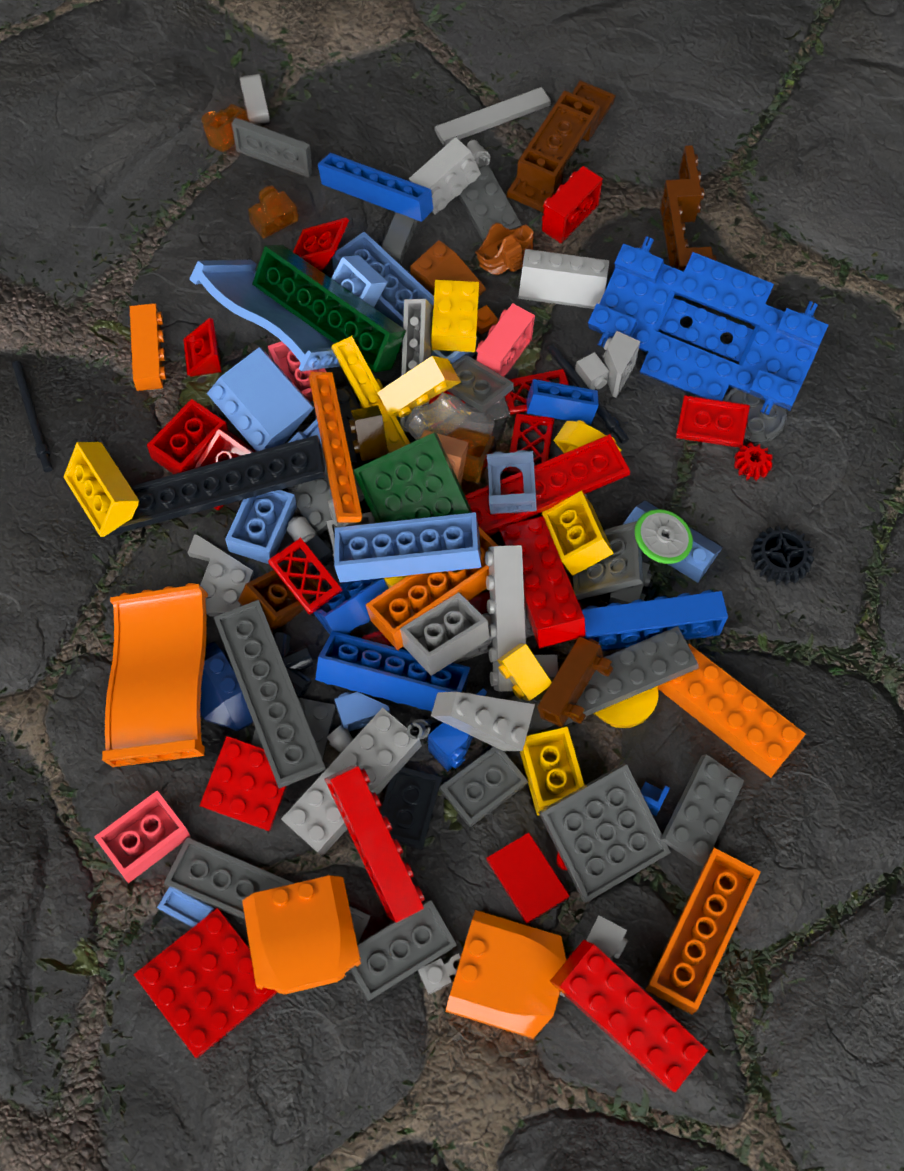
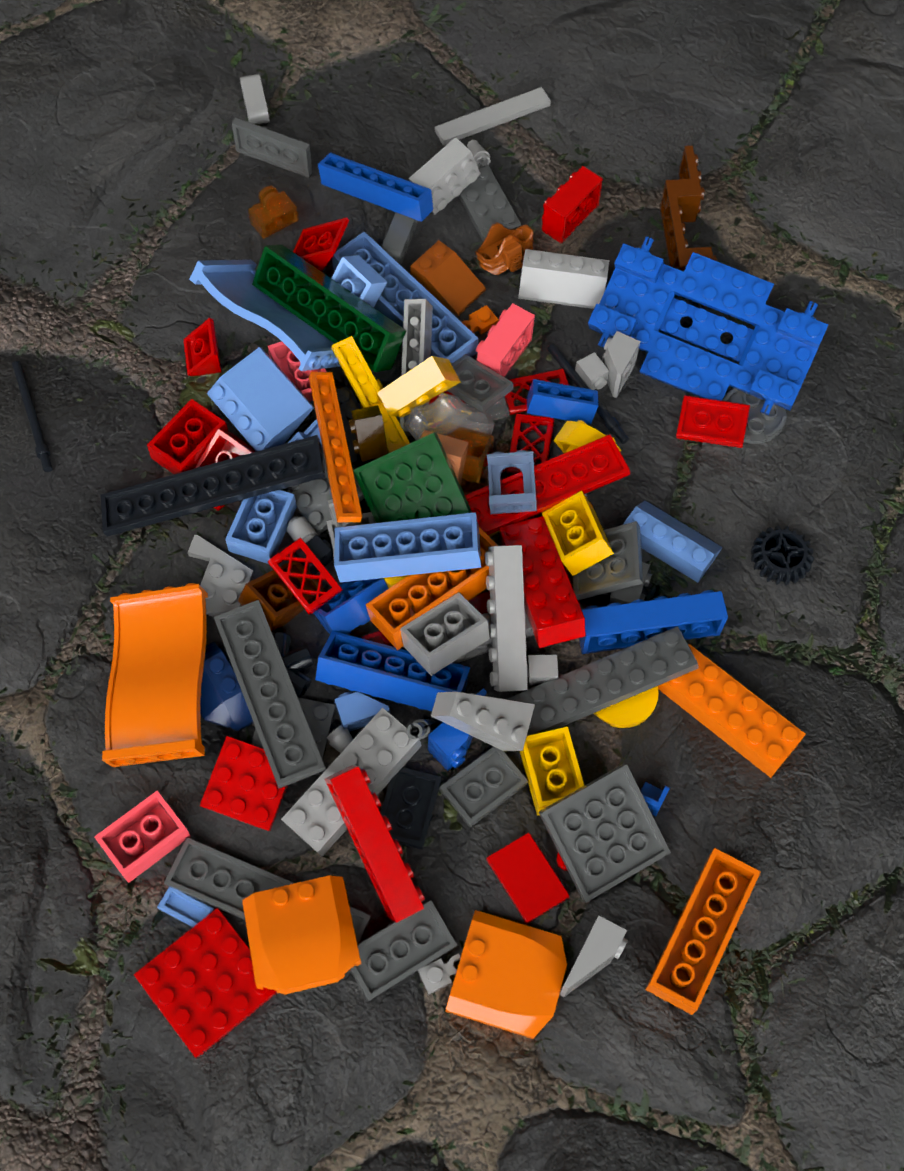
yellow slope [64,442,139,537] -> none
orange brick [130,304,166,391] -> none
clear orange brick [201,104,249,152] -> none
yellow brick [432,280,479,352] -> none
yellow brick [497,643,552,701] -> none
reddish brown bracket [507,81,616,213] -> none
reddish brown brick [537,637,613,727] -> none
red brick [550,940,708,1093] -> none
light grey wheel [635,509,693,564] -> none
dark grey plate [660,754,744,866] -> none
red gear [734,442,773,481] -> none

